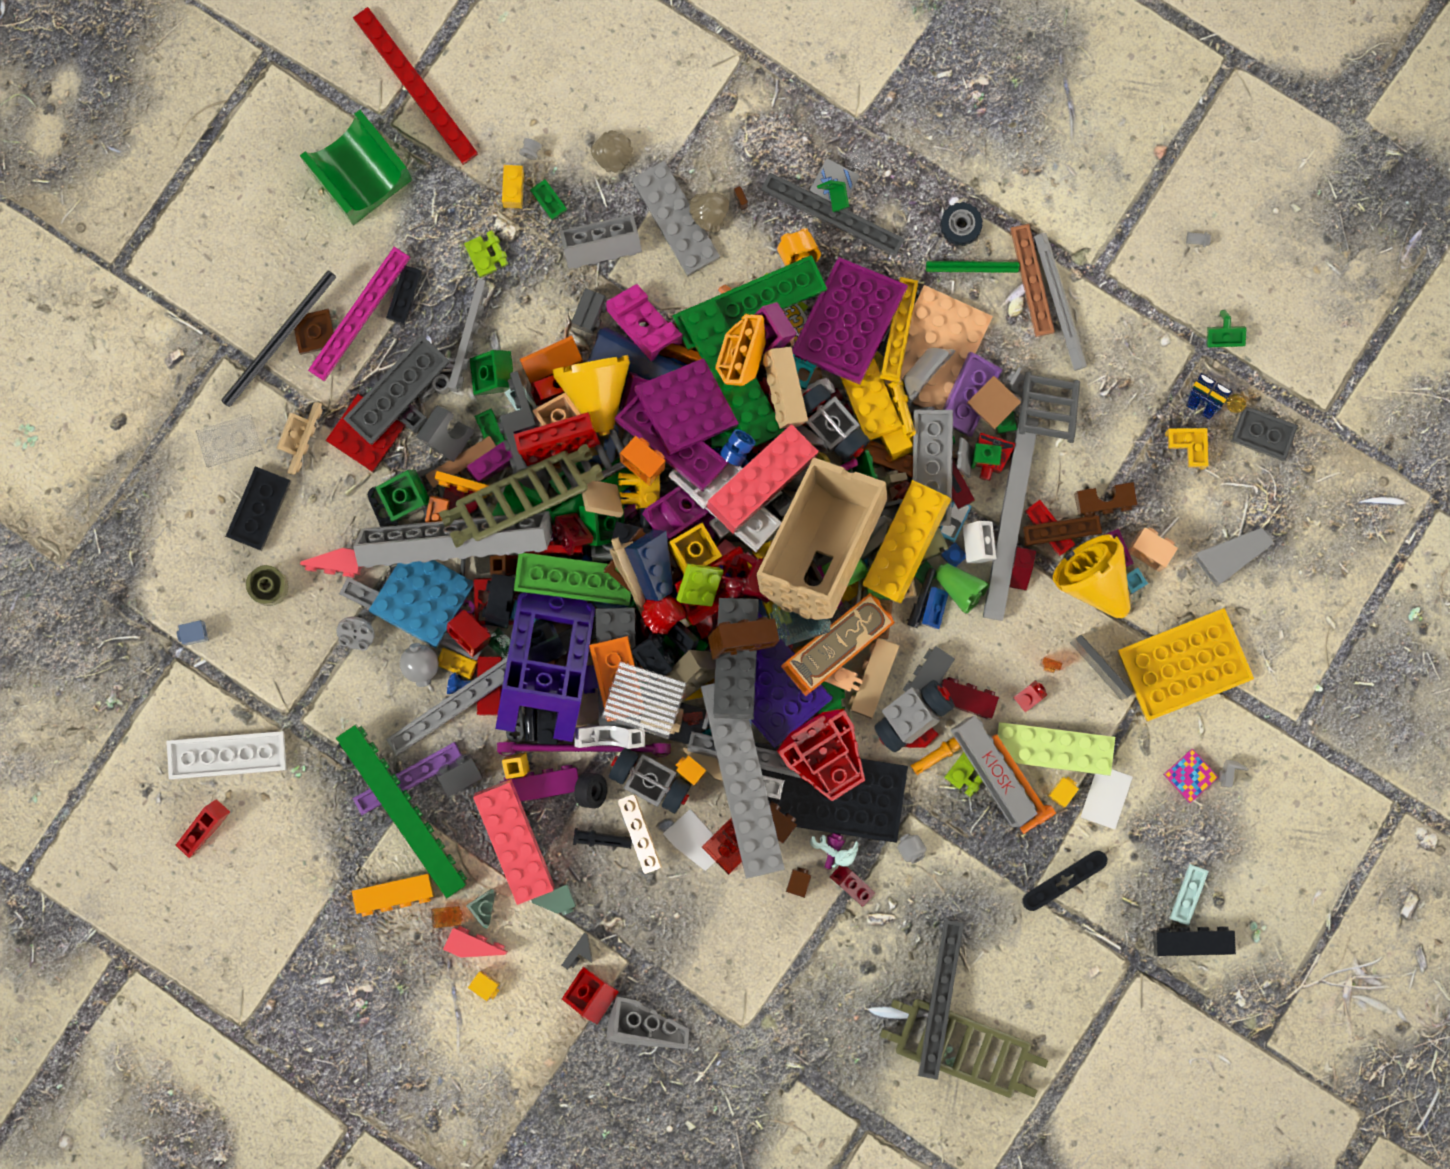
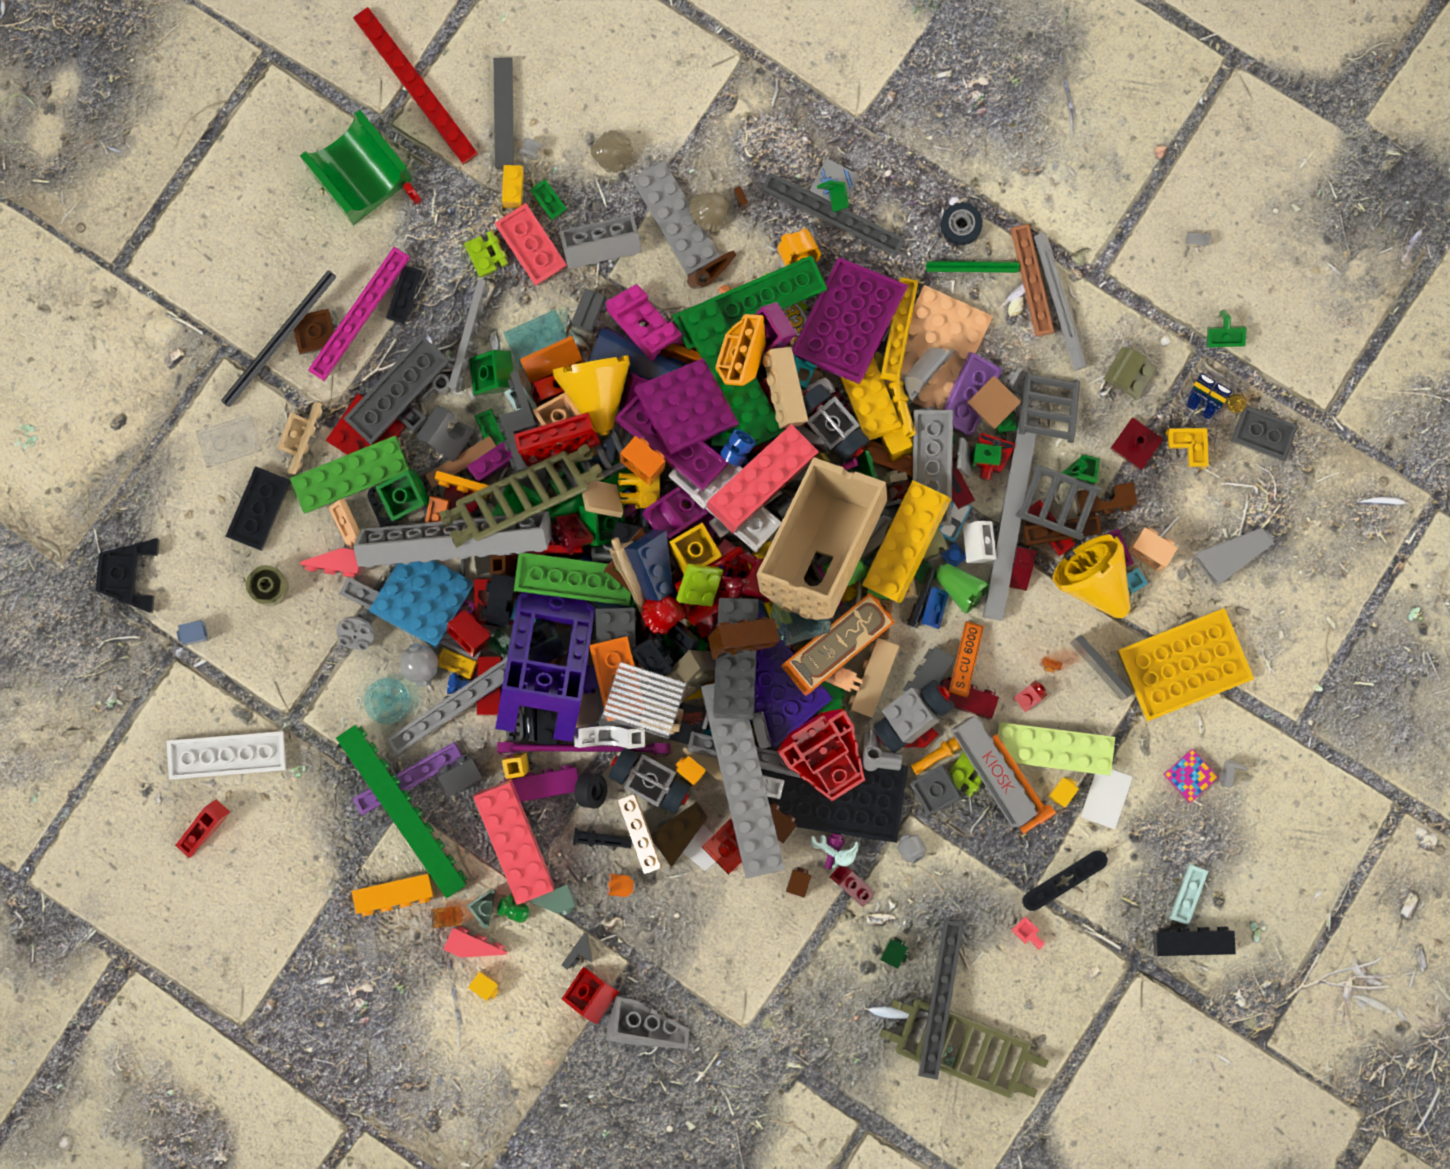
none -> black wing [96,538,160,613]
none -> bright green plate [290,436,410,514]
none -> light nougat hinge [329,498,360,550]
none -> clear light blue plate [364,678,410,724]
none -> red tile [403,182,422,205]
none -> dark grey tile [493,58,514,169]
none -> coral plate [494,203,567,287]
none -> green animal [497,894,530,923]
none -> clear light blue plate [504,309,568,368]
none -> orange piece [607,874,635,897]
none -> dark brown wedge [650,802,708,867]
none -> reddish brown piece [687,250,736,289]
none -> light grey beam [753,711,771,749]
none -> light grey piece [861,730,902,771]
none -> dark green brick [879,937,909,969]
none -> dark grey tile [910,764,963,816]
none -> orange tile [948,621,984,697]
none -> coral plate [1011,916,1045,950]
none -> dark grey bar [1016,464,1101,540]
none -> green slope [1061,454,1100,485]
none -> olive brick [1104,347,1157,400]
none -> dark red tile [1110,417,1163,470]

